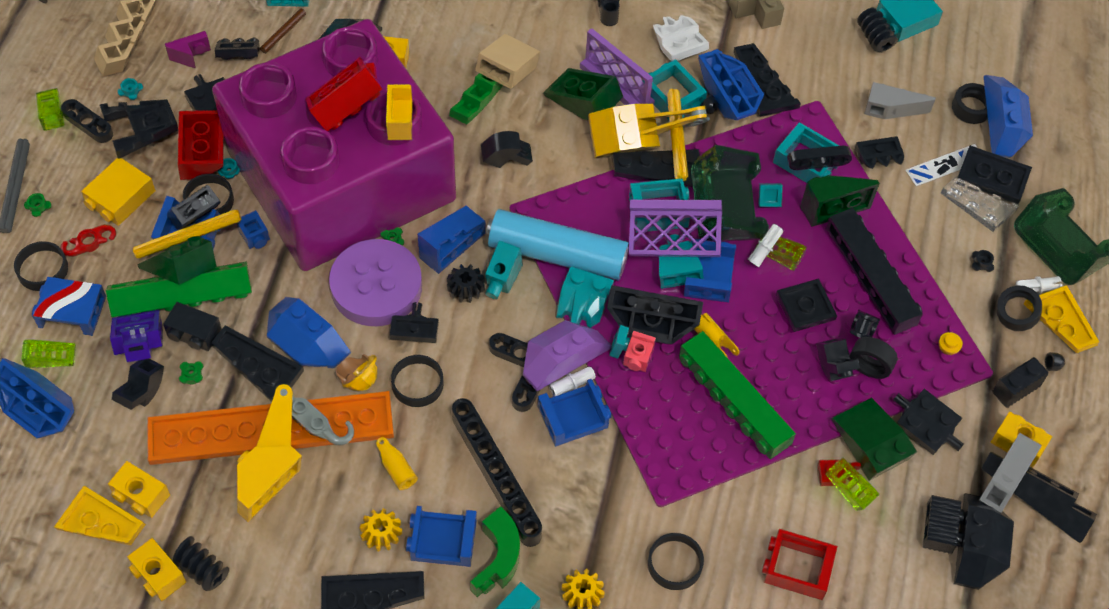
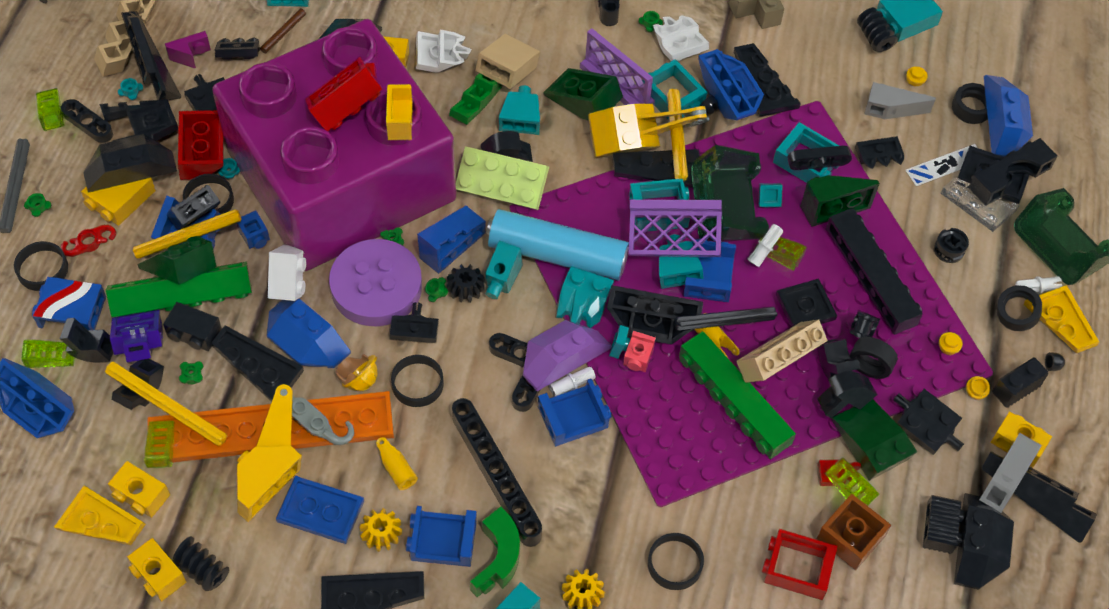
black plate [971,250,994,272] -> none
none -> black brick [59,318,113,363]
none -> black wedge [83,134,177,193]
none -> yellow axle [105,362,227,446]
none -> black wedge [121,11,181,100]
none -> clear neon green slope [144,421,175,468]
none -> white slope [268,245,306,301]
none -> blue tile [276,476,365,544]
none -> white plate [416,30,472,73]
none -> green plate [425,277,448,302]
none -> yellowish green plate [456,146,549,210]
none -> teal torso [499,85,540,135]
none -> green plate [639,11,663,32]
none -> black axle [673,307,777,330]
none -> tan brick [737,320,828,383]
none -> dark orange brick [816,494,891,570]
none -> black brick [817,371,878,418]
none -> yellow plate [906,66,928,86]
none -> black wheel [934,228,969,263]
none -> yellow plate [966,376,990,400]
none -> black arch [969,138,1058,206]

